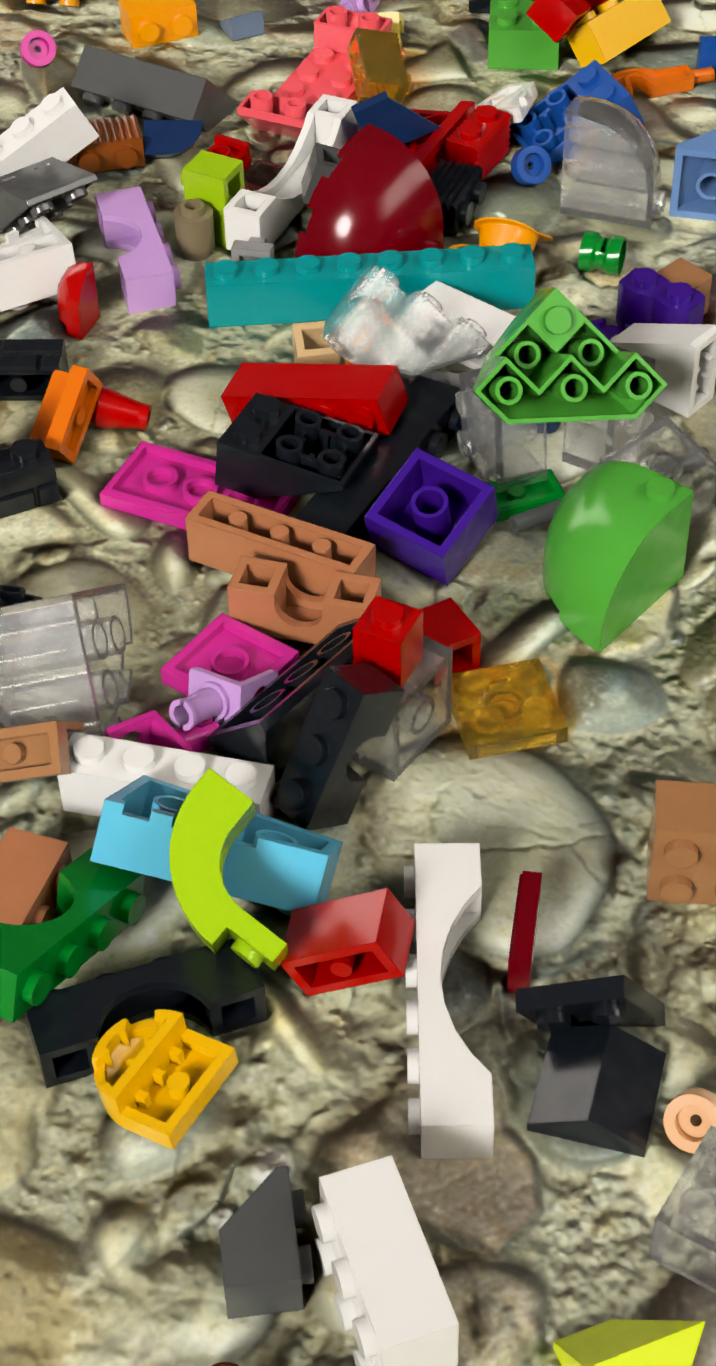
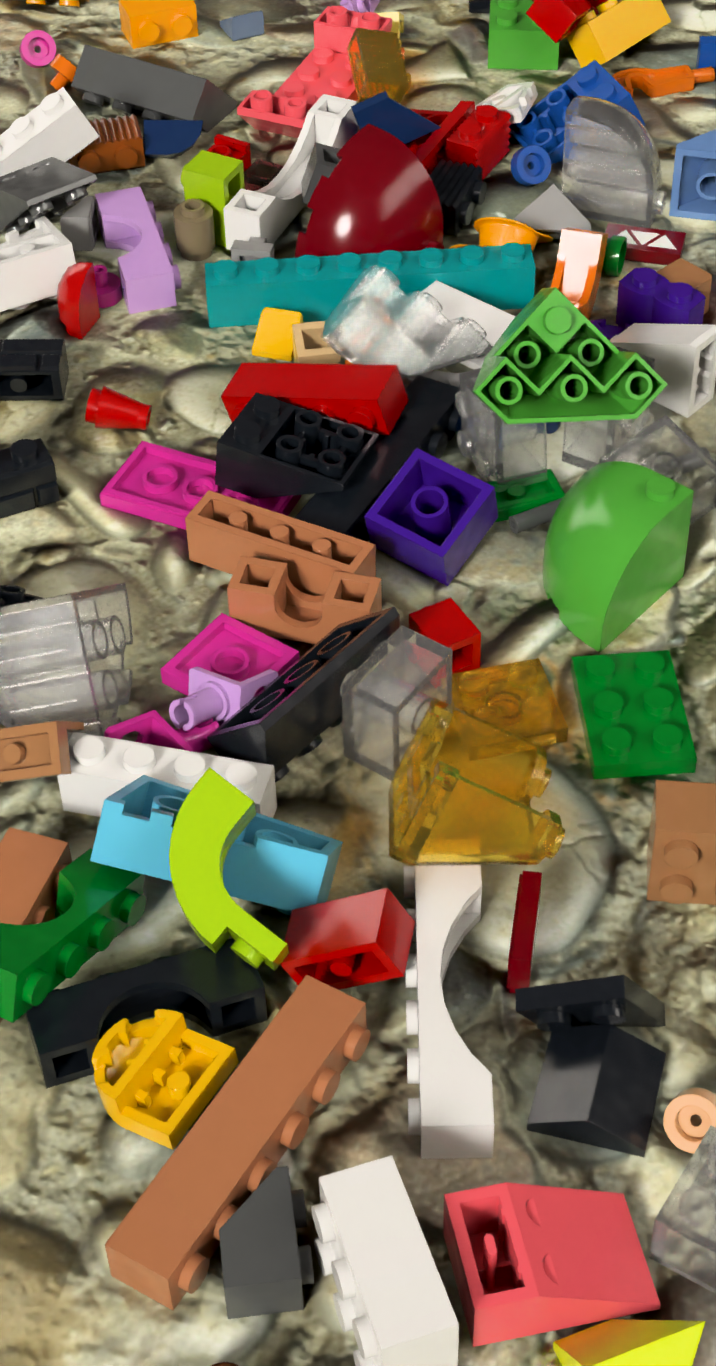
orange panel [29,364,103,465] -> none
black arch [271,663,406,830] -> none
red brick [352,595,423,687] -> none
none -> orange tile [49,54,77,91]
none -> light grey slope [60,196,99,251]
none -> dark pink tile [94,265,122,308]
none -> nougat brick [105,975,370,1311]
none -> yellow slope [252,307,303,361]
none -> clear yellow windscreen [388,697,565,866]
none -> coral slope [443,1182,661,1347]
none -> light grey slope [513,183,591,240]
none -> arch [550,227,608,320]
none -> green plate [571,650,697,780]
none -> dark red tile [605,223,686,265]

